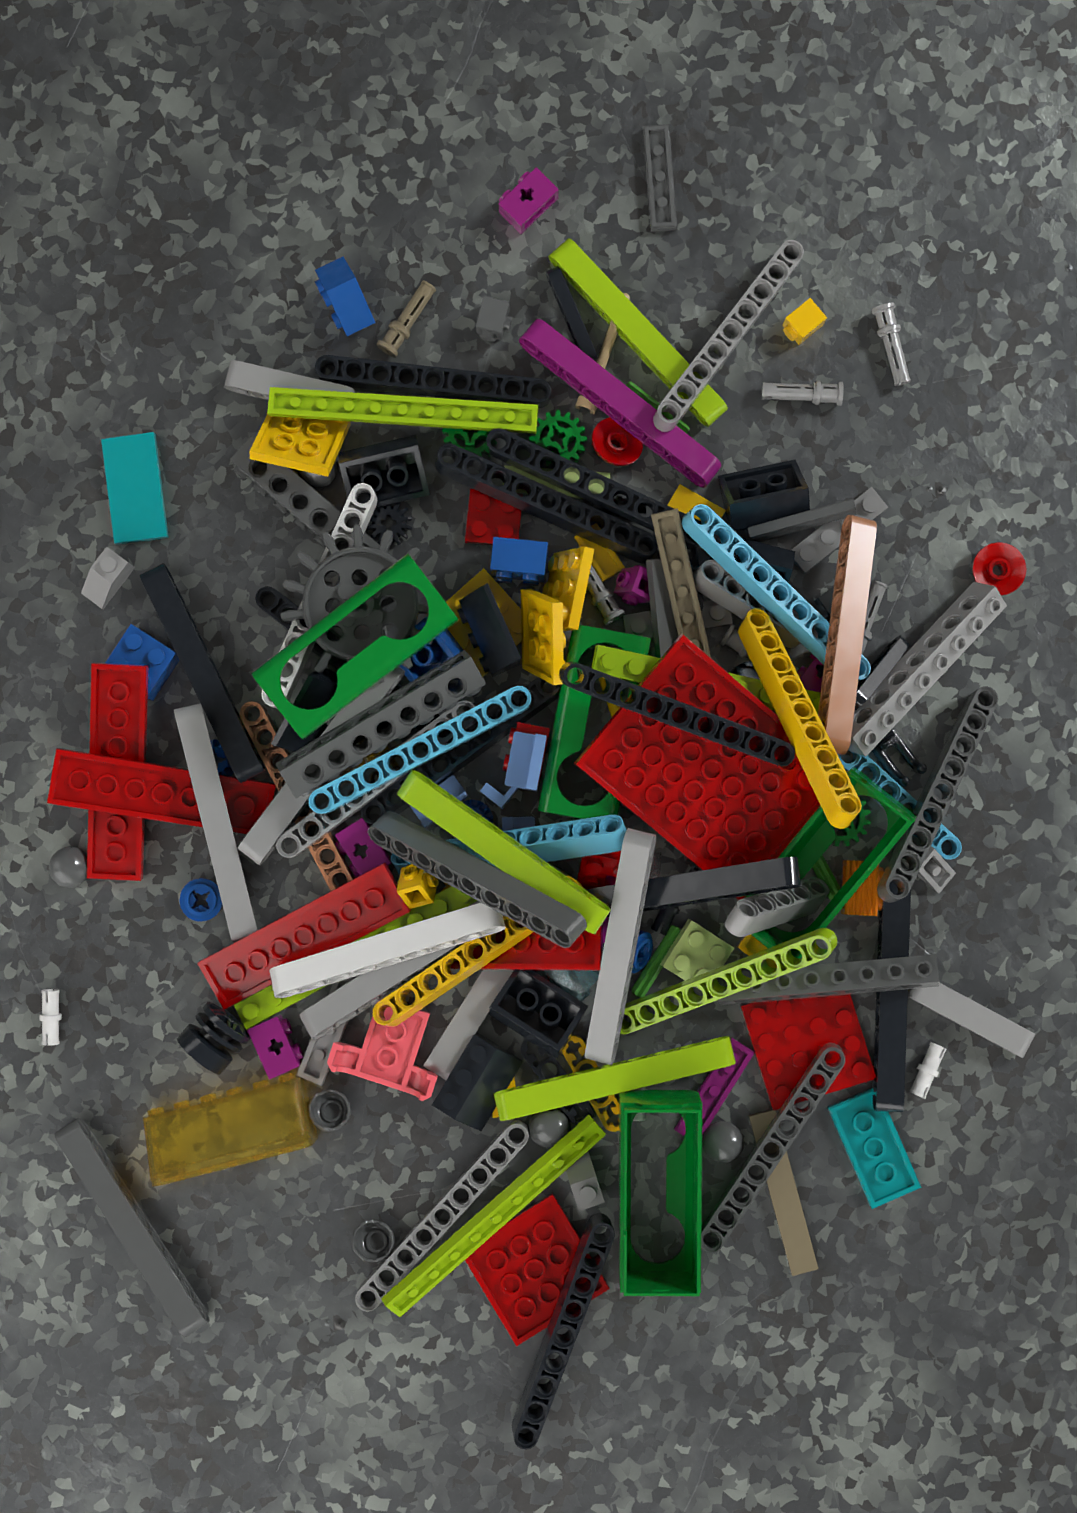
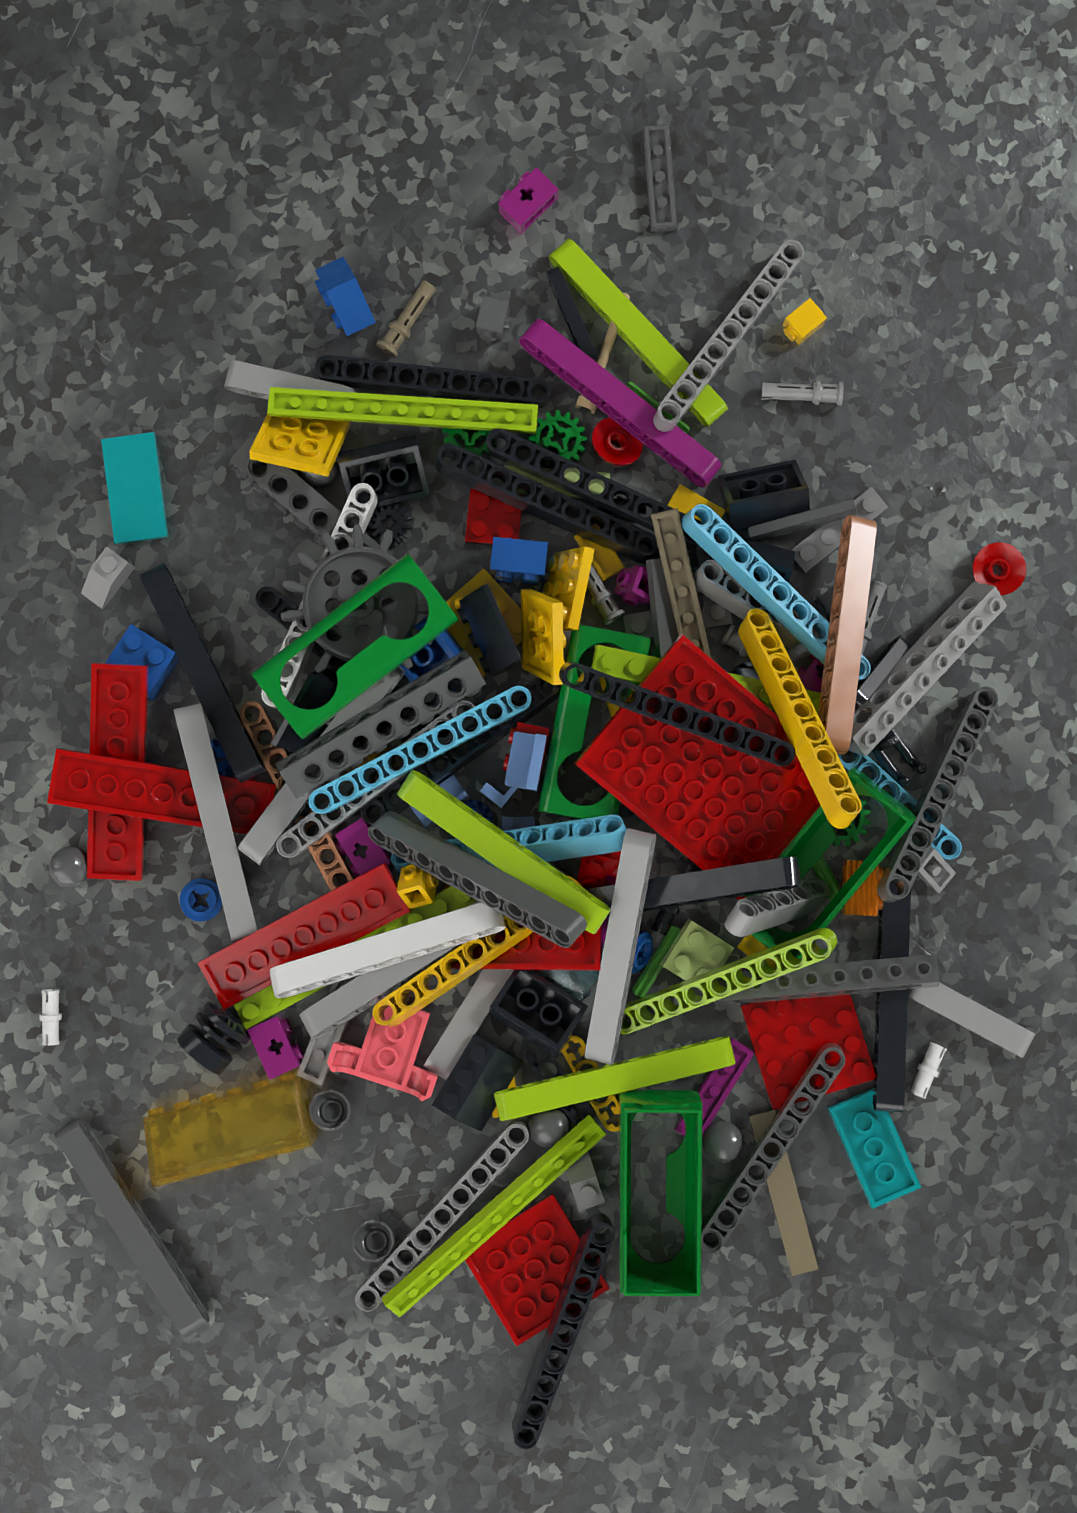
light grey pin [871,302,911,386] -> none

